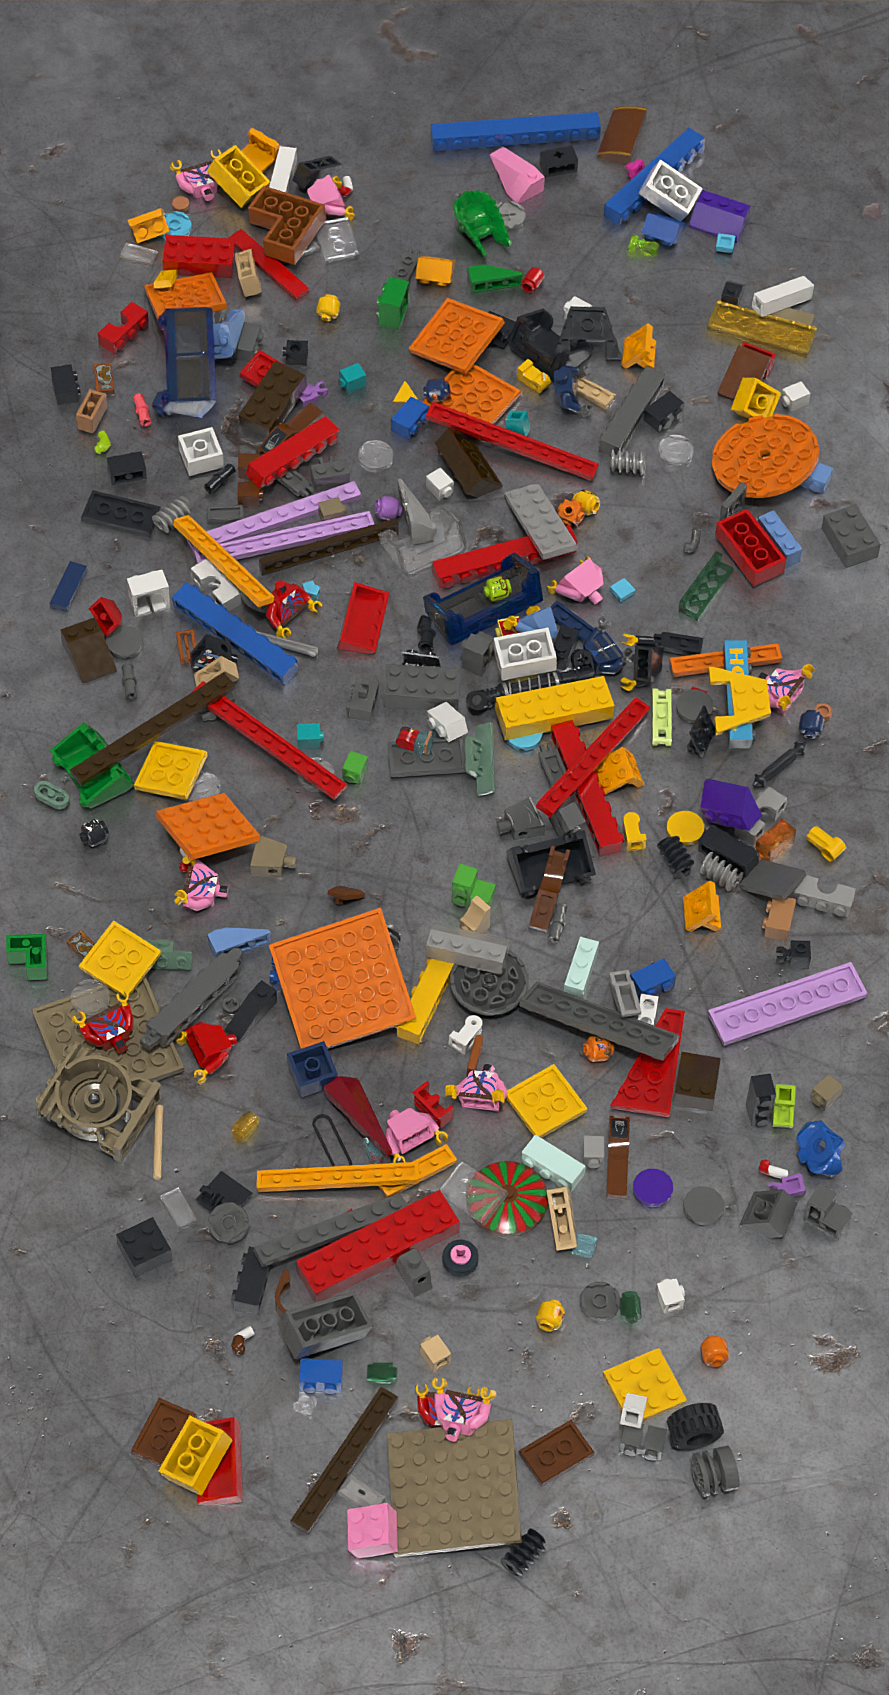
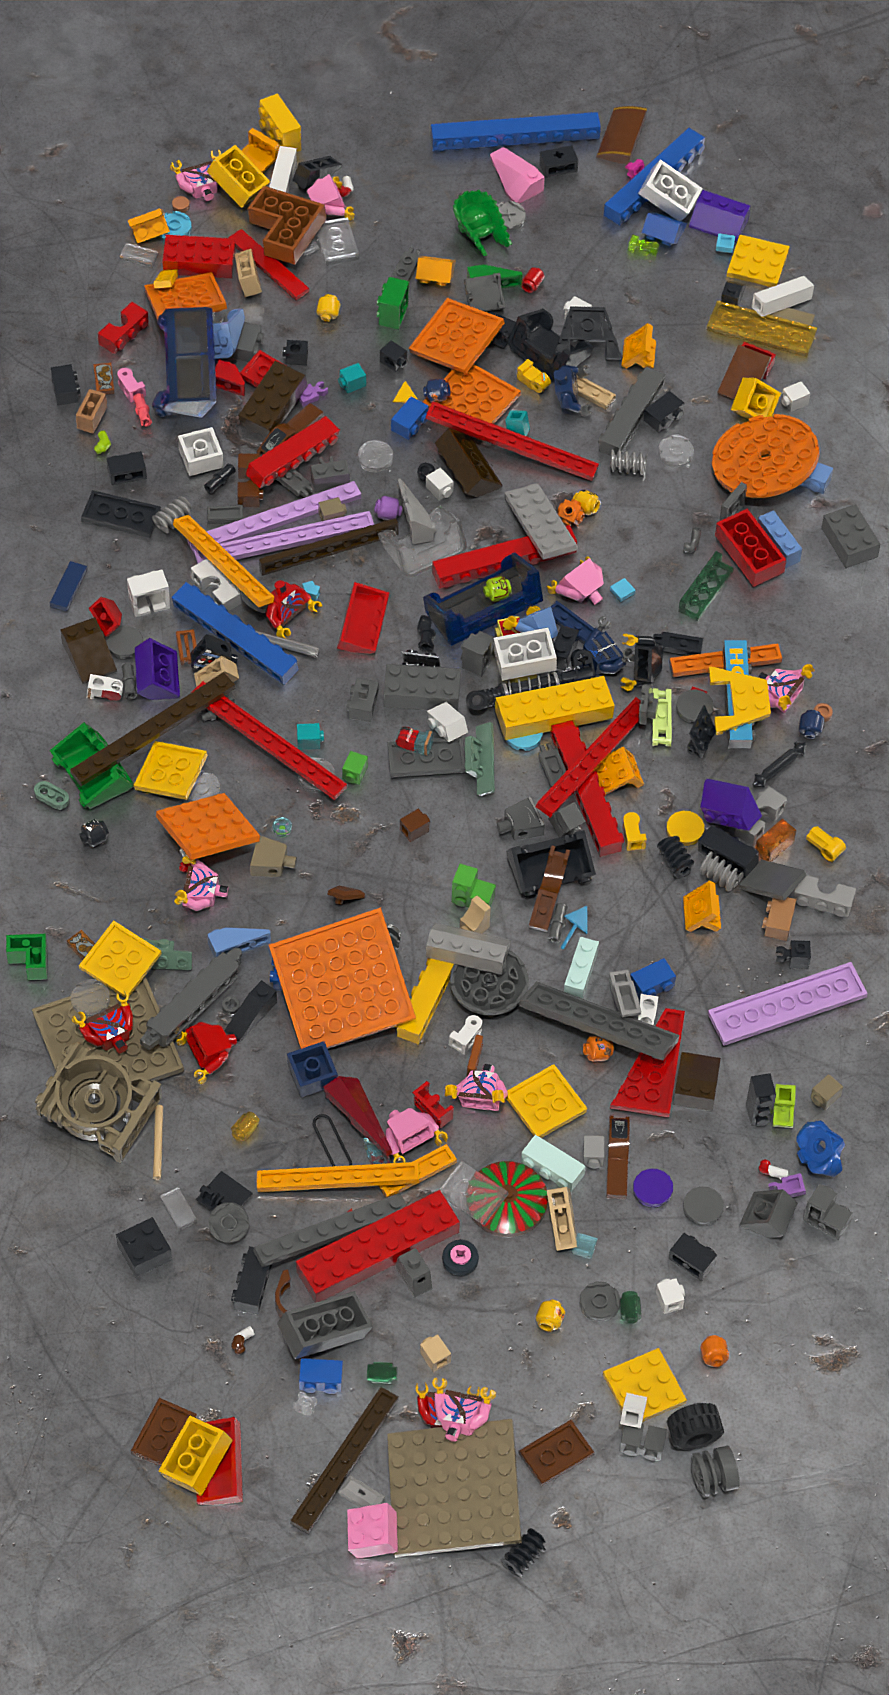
none -> white leg [87,674,124,701]
none -> bright pink leg [117,368,146,403]
none -> dark purple slope [135,638,180,700]
none -> red slope [211,360,245,396]
none -> yellow brick [258,93,301,152]
none -> clear light blue tile [273,817,292,837]
none -> black brick [380,340,408,372]
none -> reddish brown brick [399,808,430,843]
none -> black tile [417,462,435,481]
none -> dark grey piece [464,273,506,312]
none -> dark azure piece [561,906,587,949]
none -> dark grey plate [639,684,658,725]
none -> black brick [668,1233,717,1281]
none -> yellow plate [726,235,790,287]

